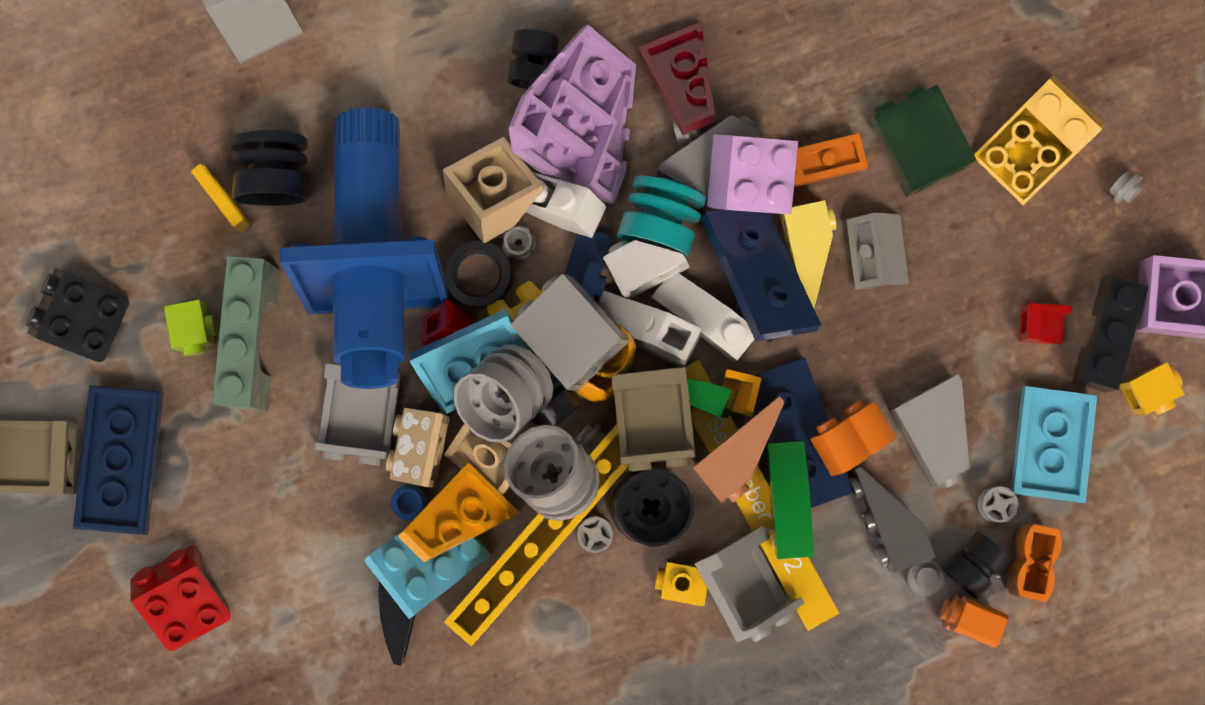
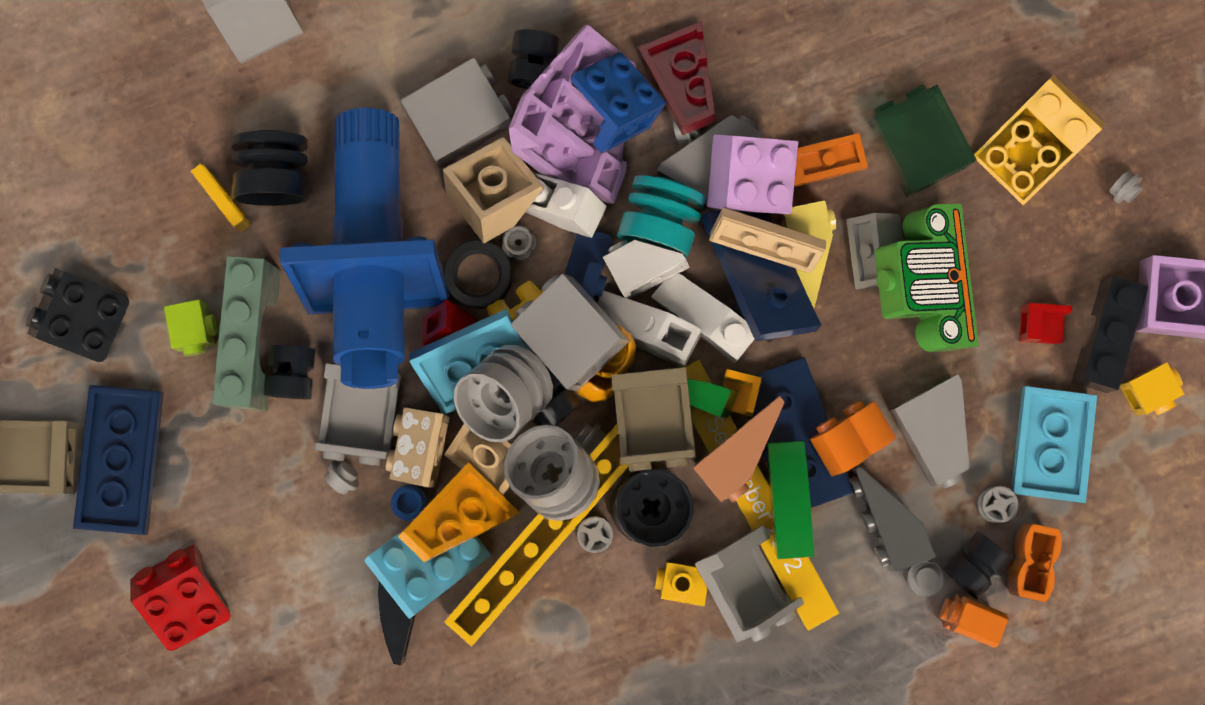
none -> black wheel [264,345,316,400]
none -> light grey plate [325,461,359,495]
none -> light grey brick [400,58,514,168]
none -> blue bracket [571,52,666,154]
none -> tan tile [709,207,826,273]
none -> brick [875,204,979,352]

